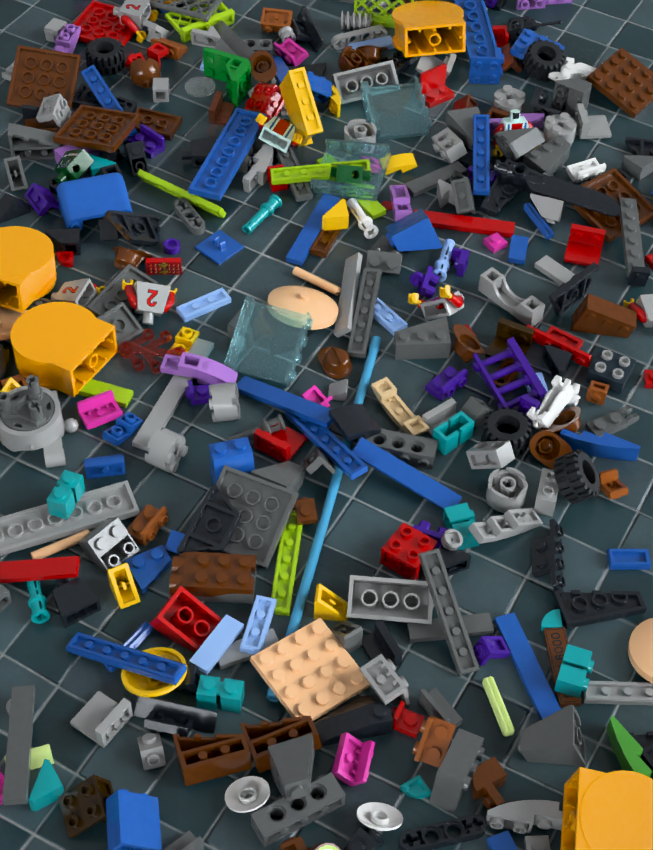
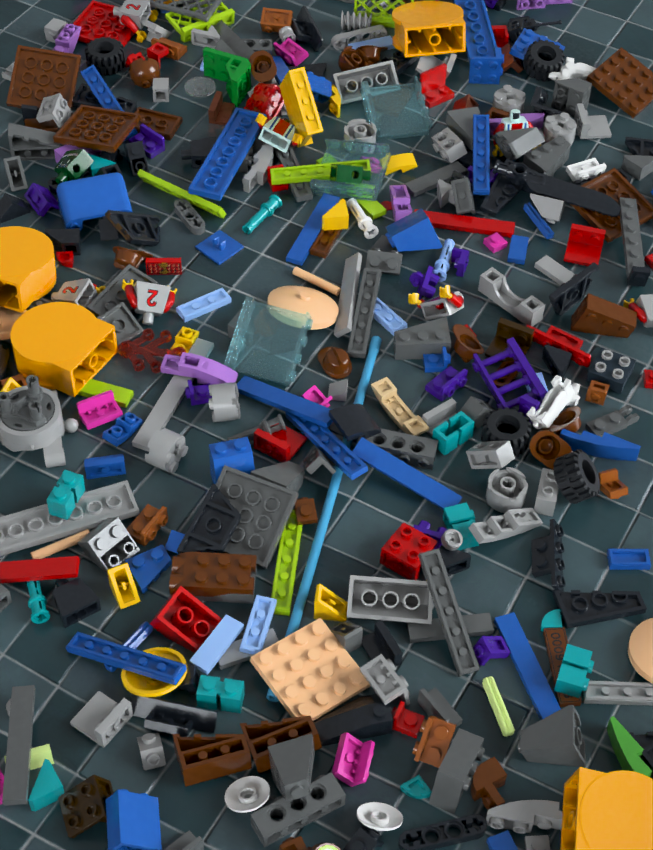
dark purple tile [163,238,181,255] -> none
none -> blue bracket [423,347,451,373]

